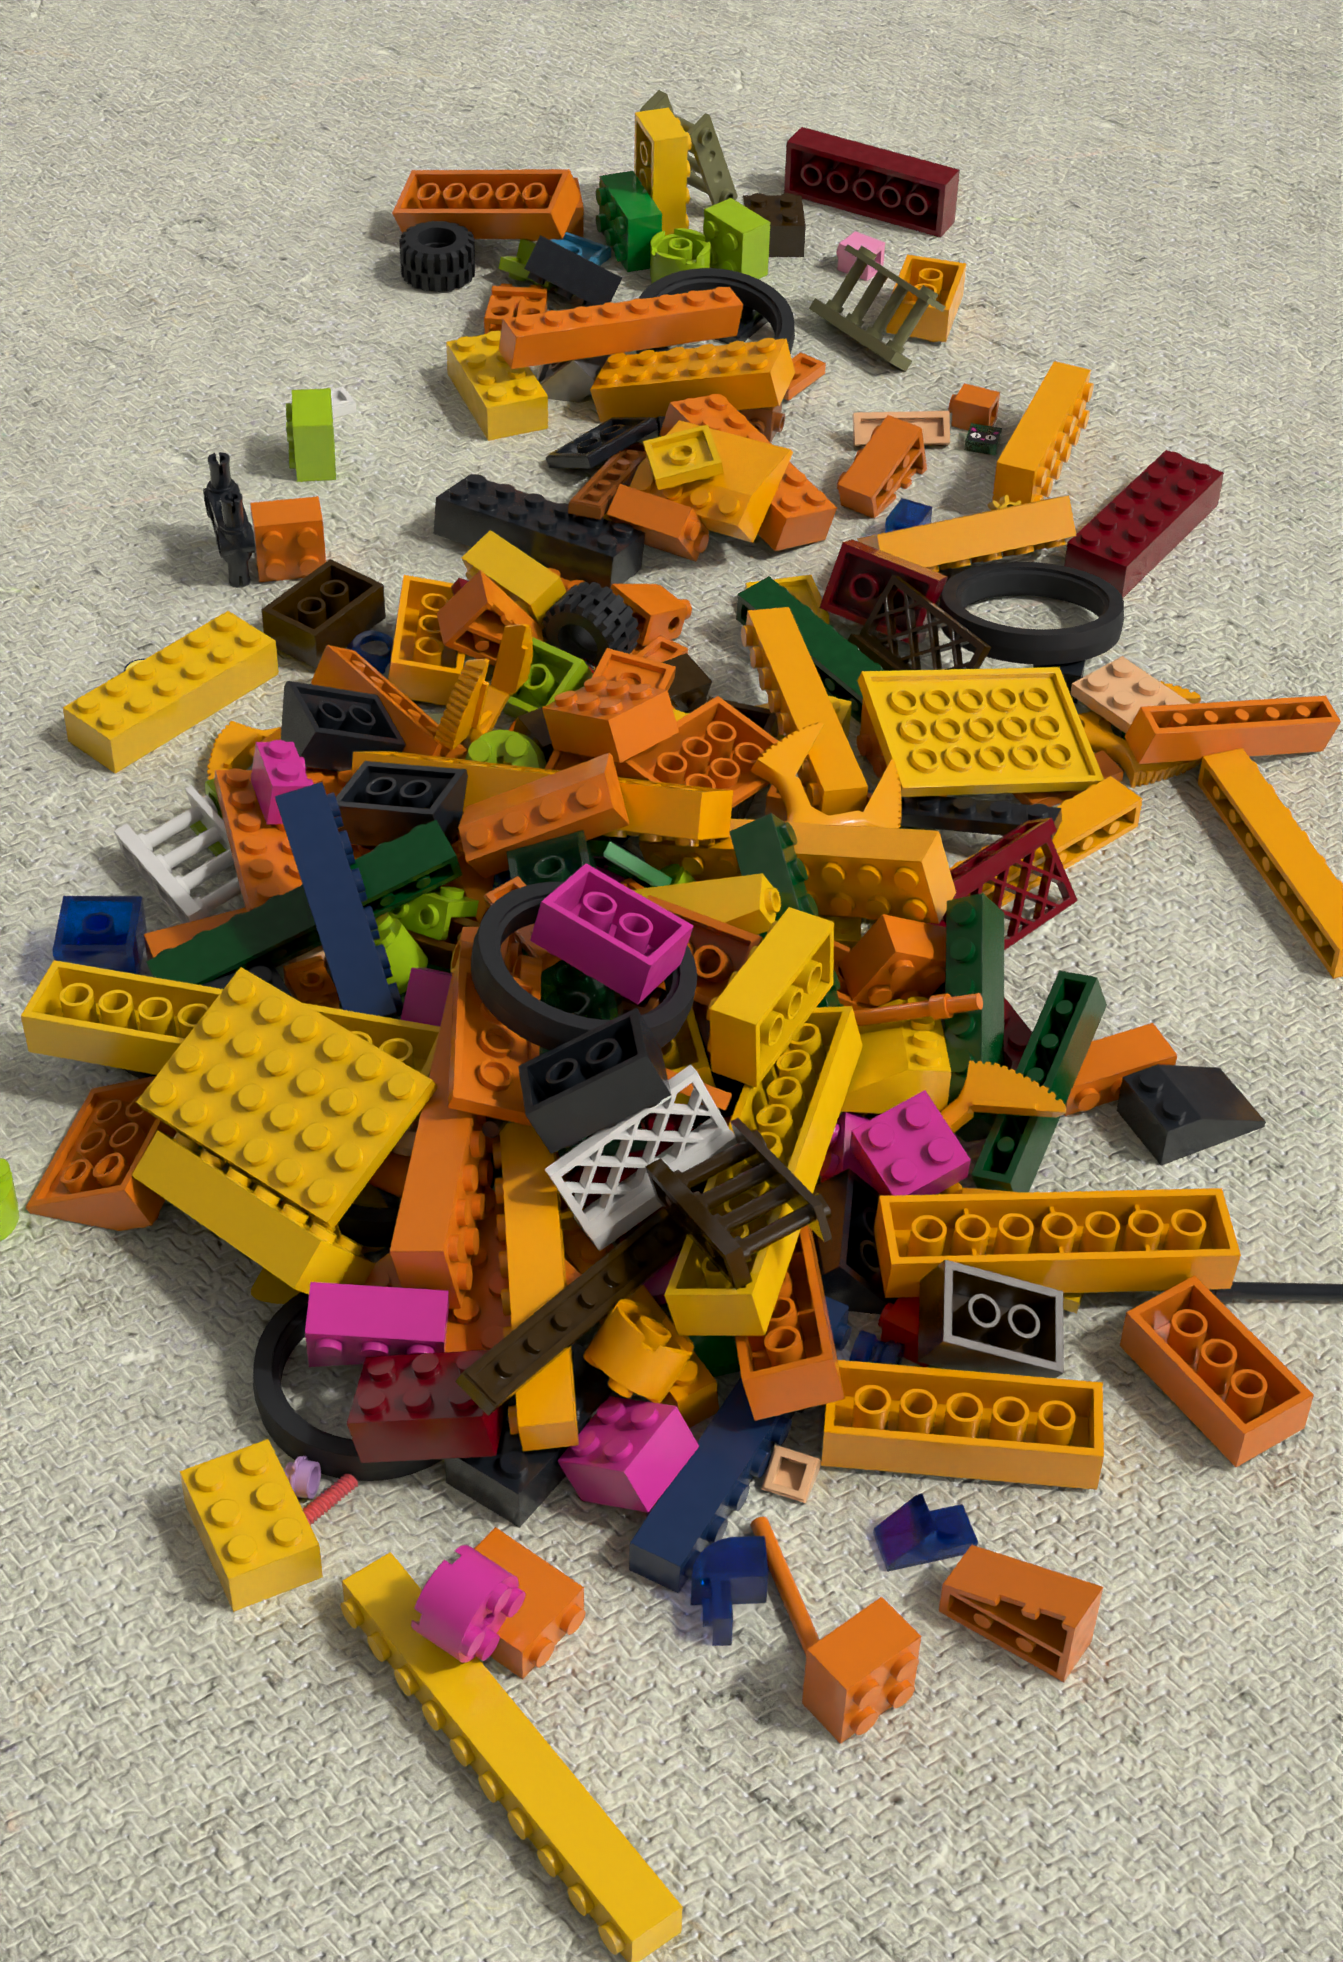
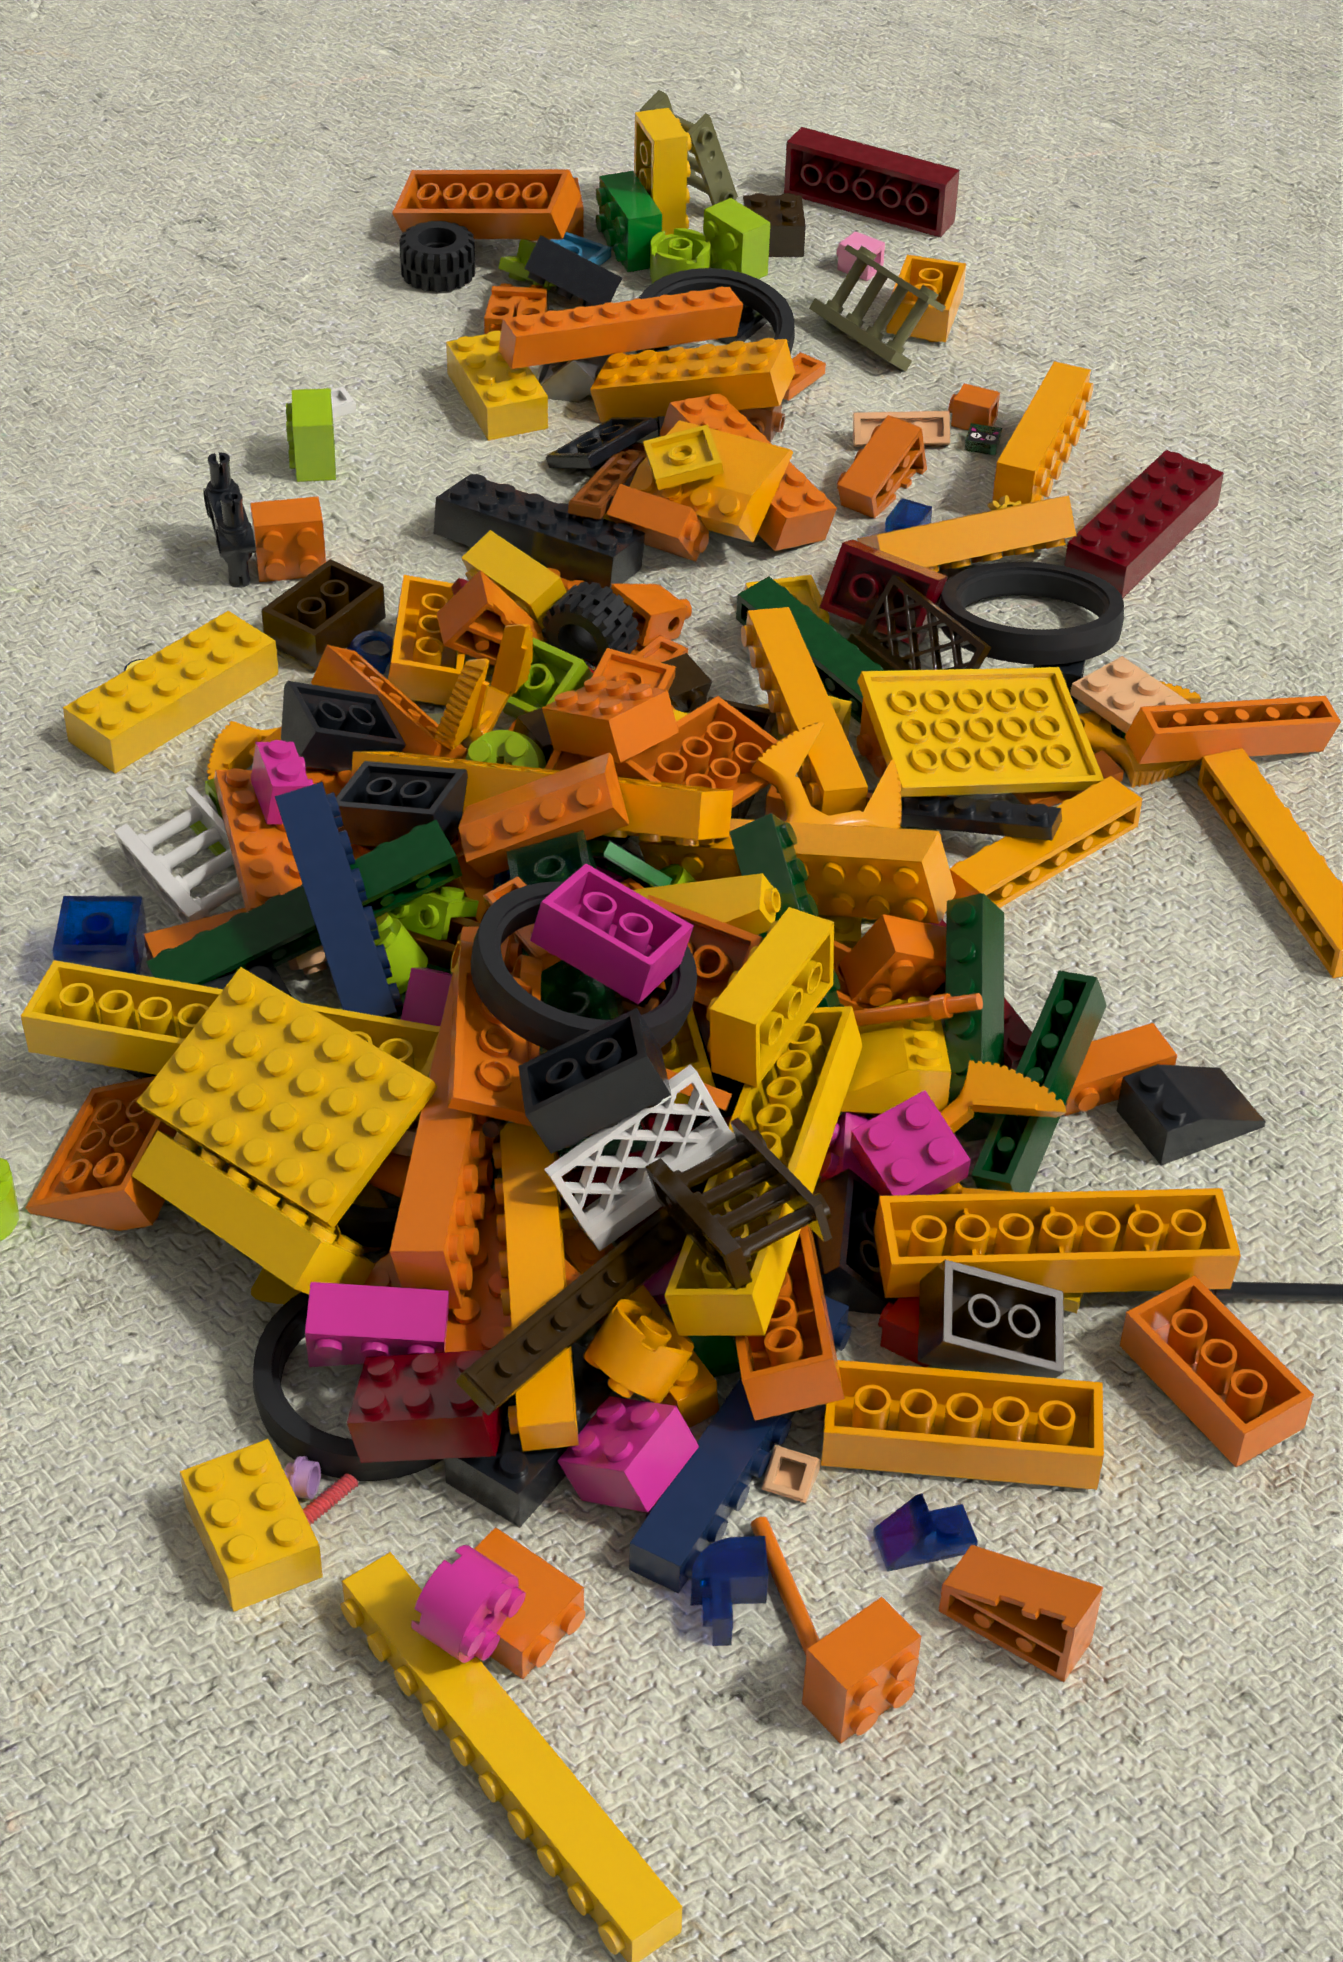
orange brick [283,955,340,1009] -> none
clear blue wheel [849,1330,905,1365] -> none
dark red fence [943,818,1078,951] -> none

